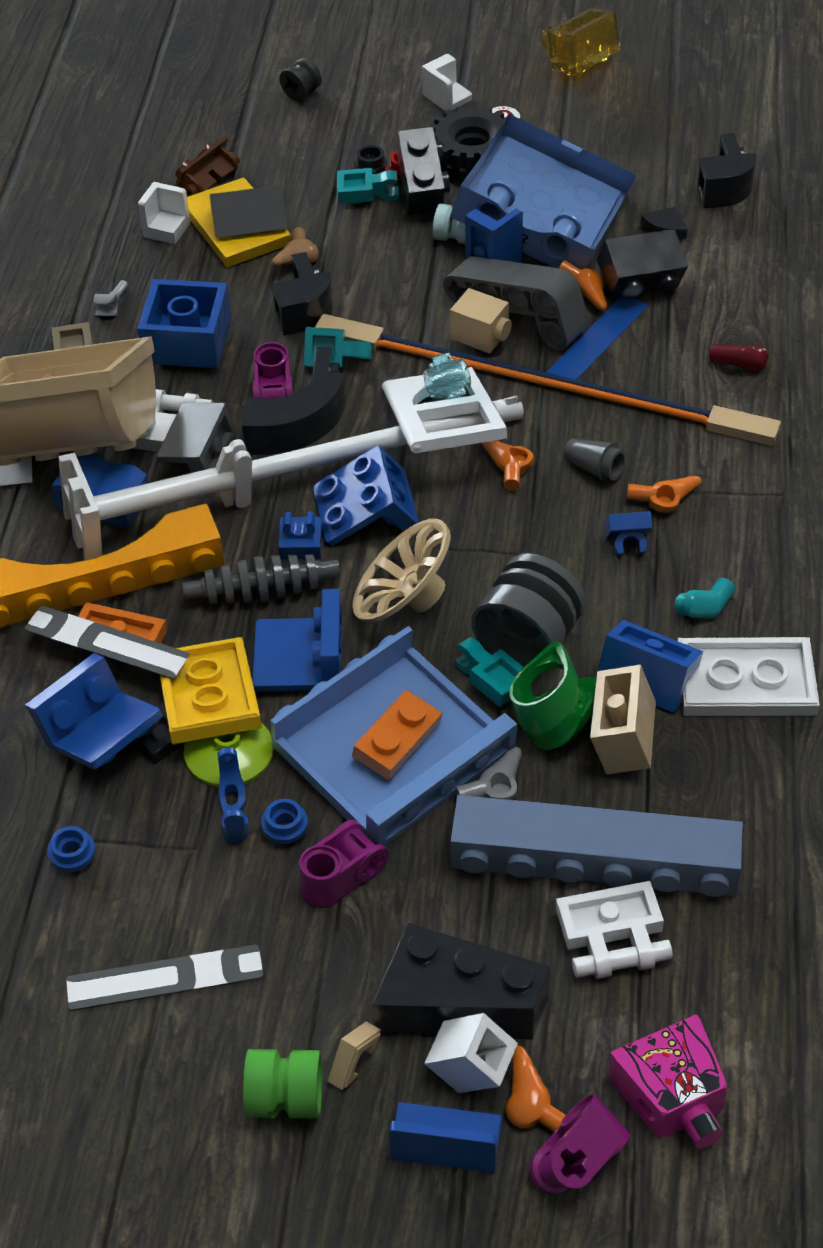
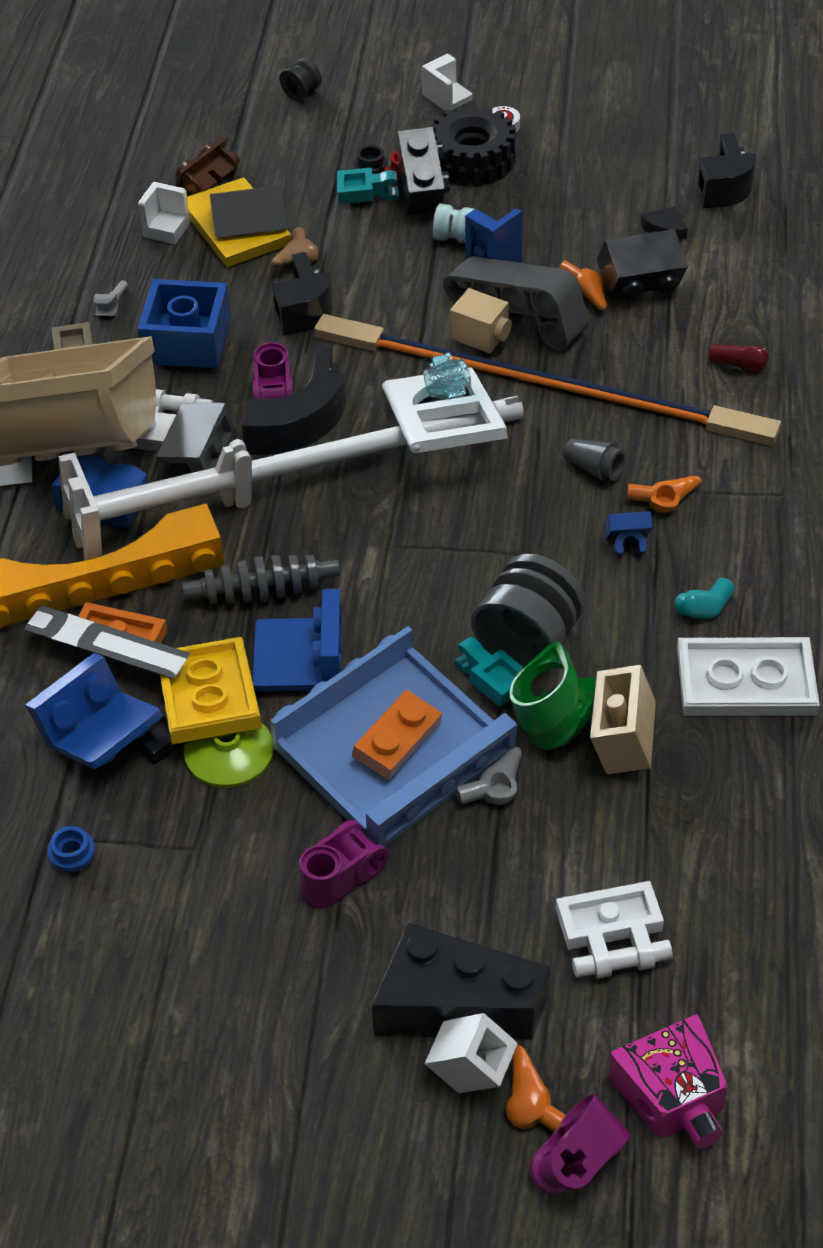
sticker [66,944,263,1010] -> none
blue cap [217,748,249,843] -> none
bright green wheel [243,1049,323,1119] -> none
blue plate [261,799,308,844] -> none
blue tile [278,512,322,559] -> none
teal plate [304,327,372,369] -> none
blue bracket [313,445,419,546] -> none
tan tile [327,1021,381,1090] -> none
tan wheel [352,519,451,623] -> none
blue panel [389,1102,502,1173] -> none
medium blue piece [450,114,637,270] -> none
sand blue brick [451,795,743,897] -> none
orange animal [482,440,534,491] -> none
clear yellow brick [541,8,620,76] -> none
blue sticker [546,295,648,380] -> none
blue panel [596,620,703,712] -> none

